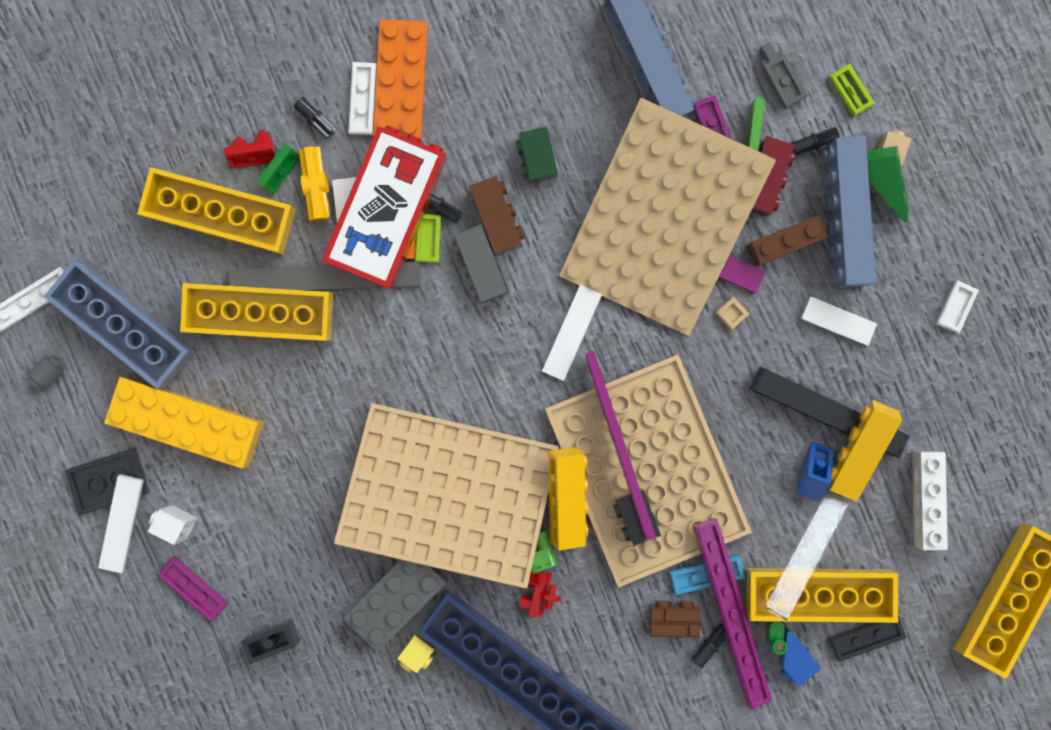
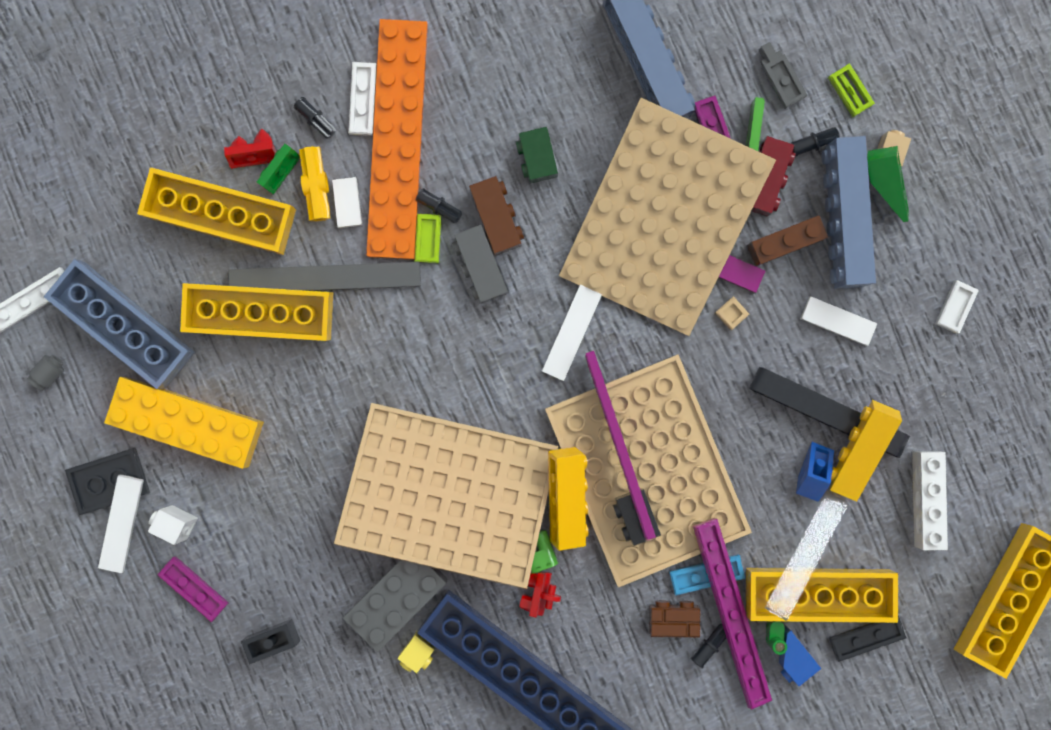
brick [321,125,447,291] -> none

